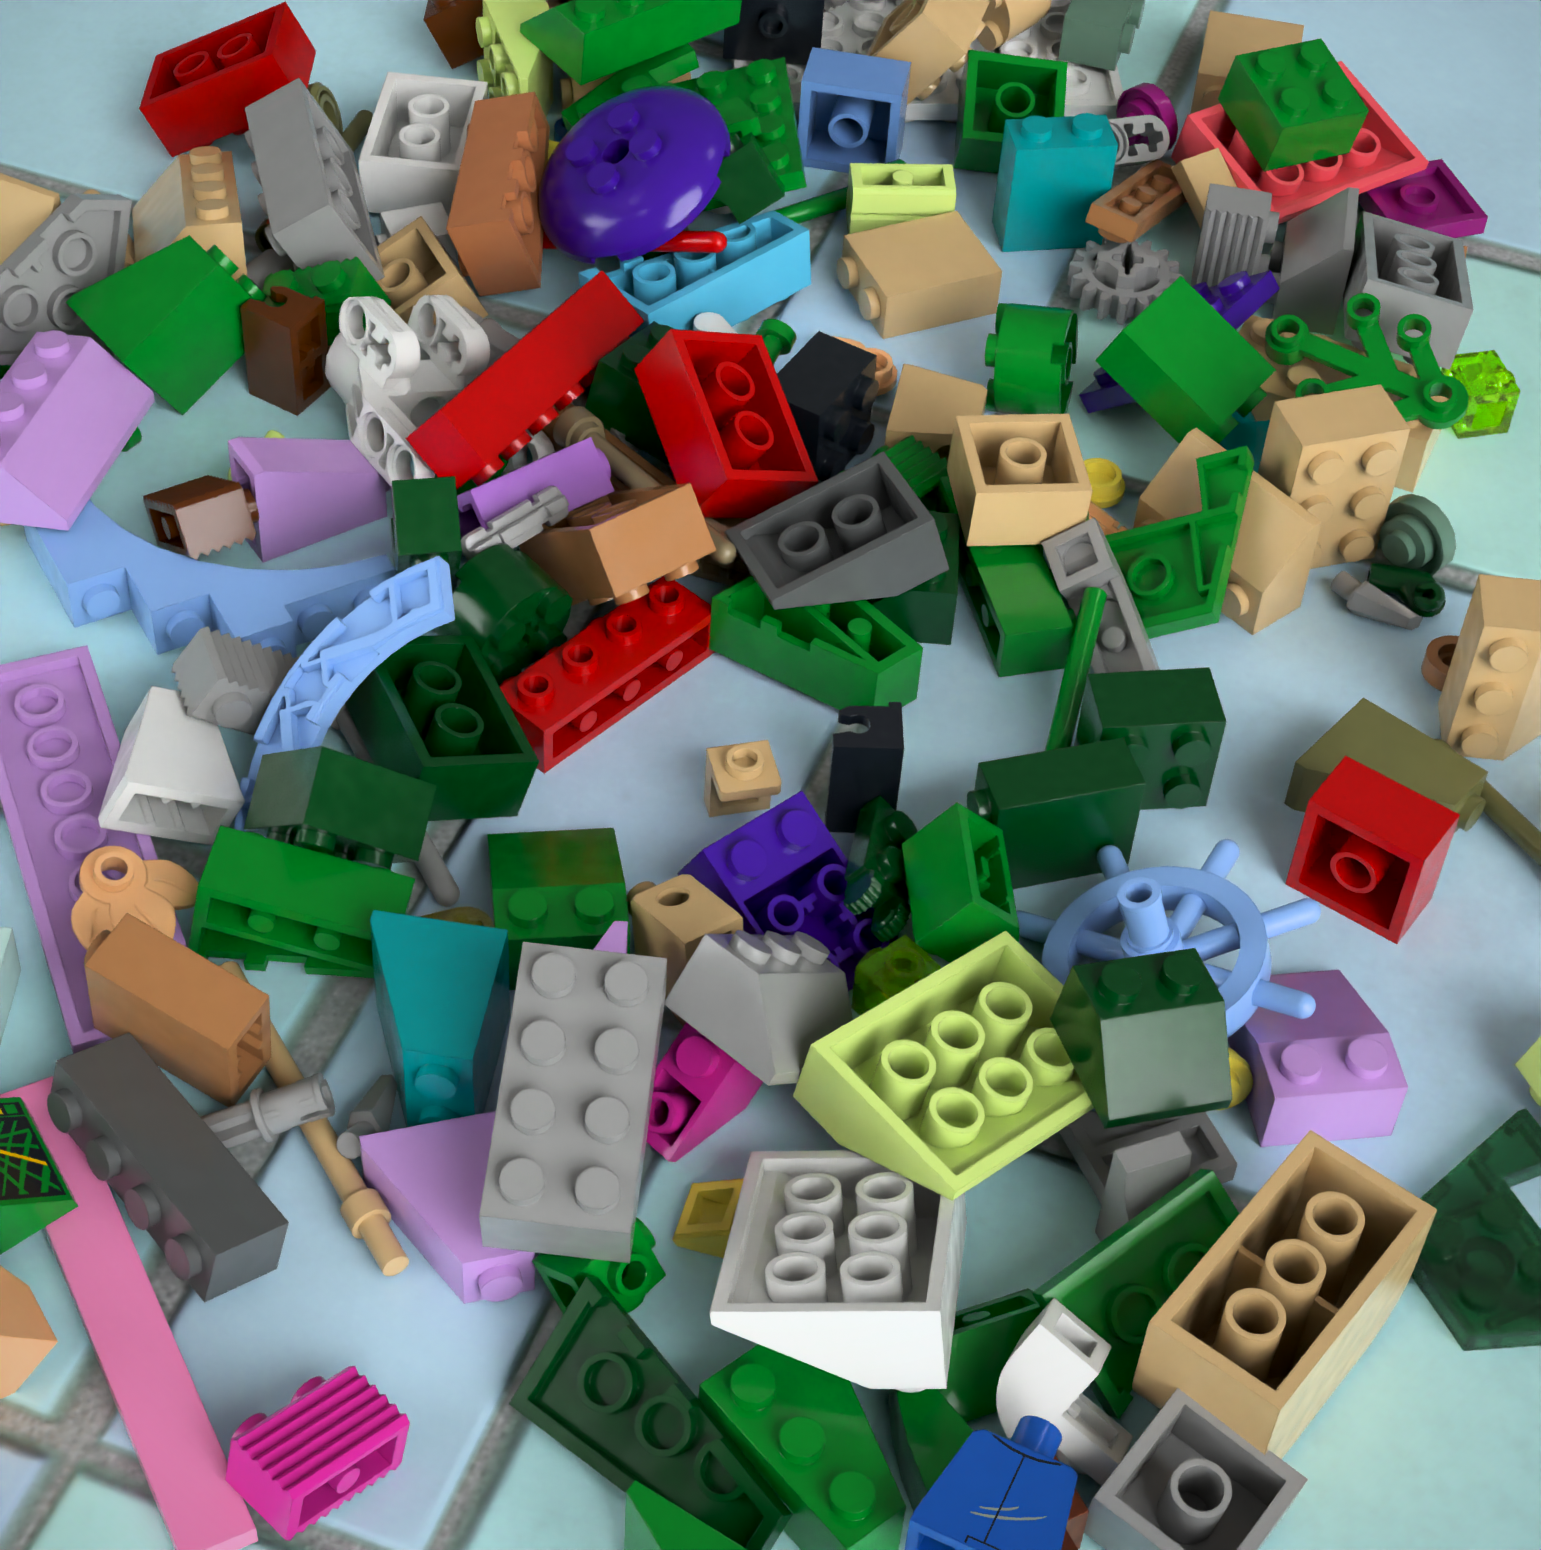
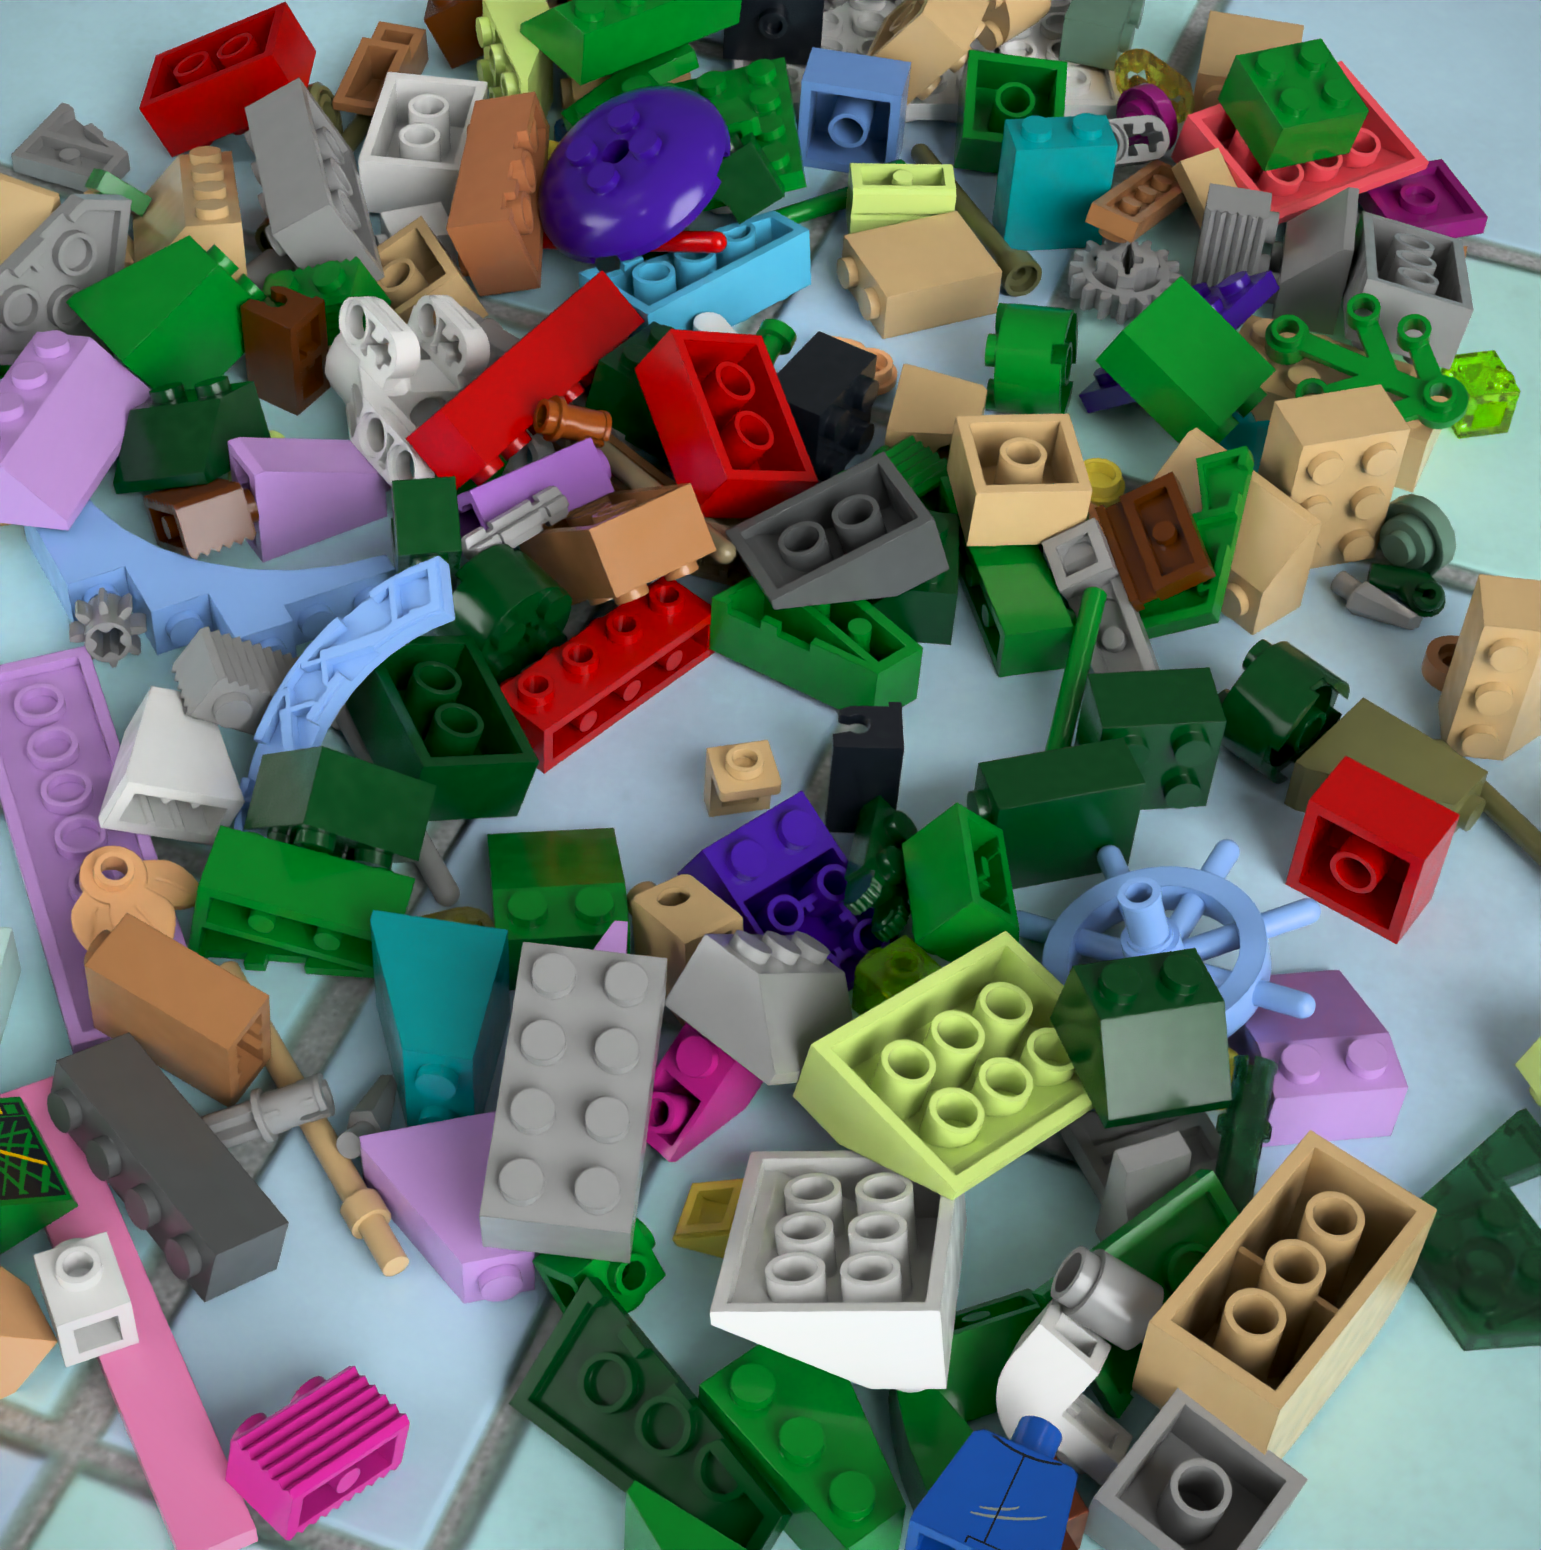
none -> light grey wing [11,103,130,192]
none -> white brick [33,1231,139,1367]
none -> light grey gear [69,588,147,668]
none -> green plate [84,168,152,217]
none -> dark green slope [113,376,271,494]
none -> medium nougat slope [332,21,429,116]
none -> dark orange pin [533,395,612,448]
none -> olive piece [911,144,1042,297]
none -> light grey brick [1051,1246,1164,1350]
none -> reddish brown plate [1095,471,1216,612]
none -> clear yellow beam [1114,48,1195,123]
none -> clear green pin [1214,1055,1278,1214]
none -> dark green brick [1218,639,1350,784]

